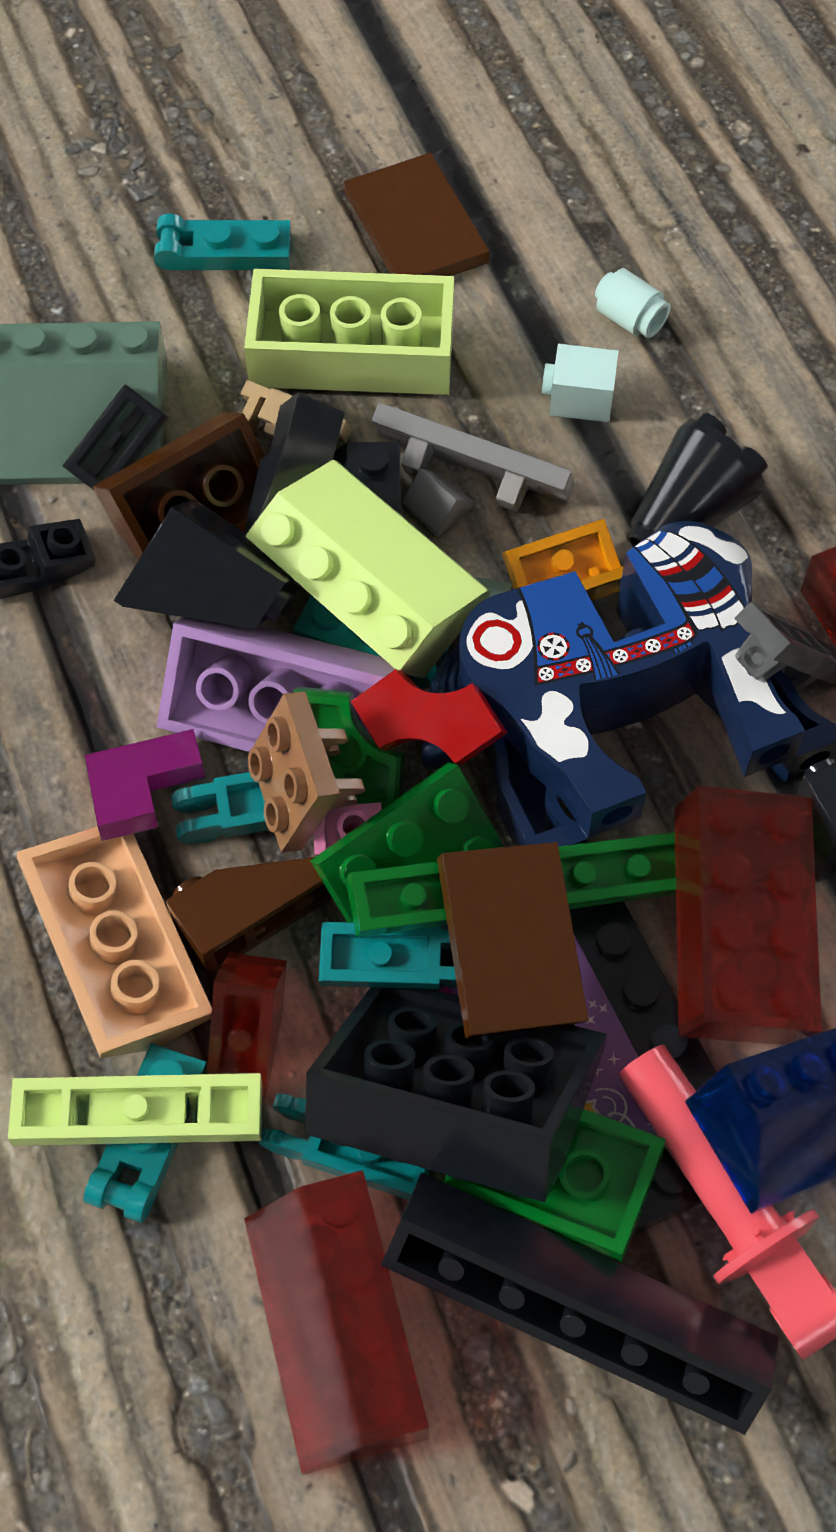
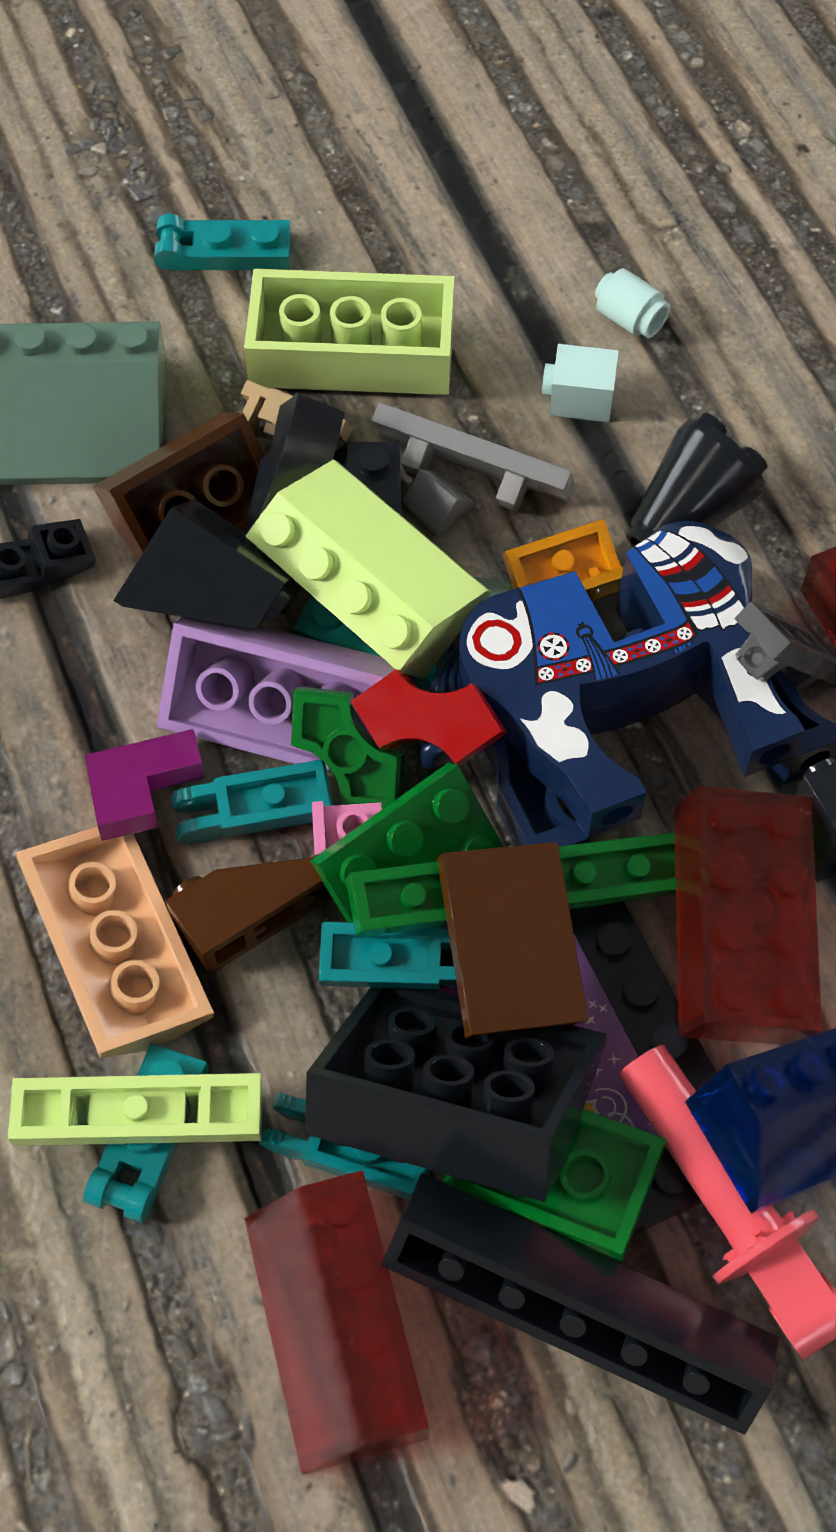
black tile [62,384,168,490] -> none
clear red slope [207,952,287,1100] -> none
medium nougat plate [248,692,365,853] -> none
reddish brown tile [344,152,490,276] -> none

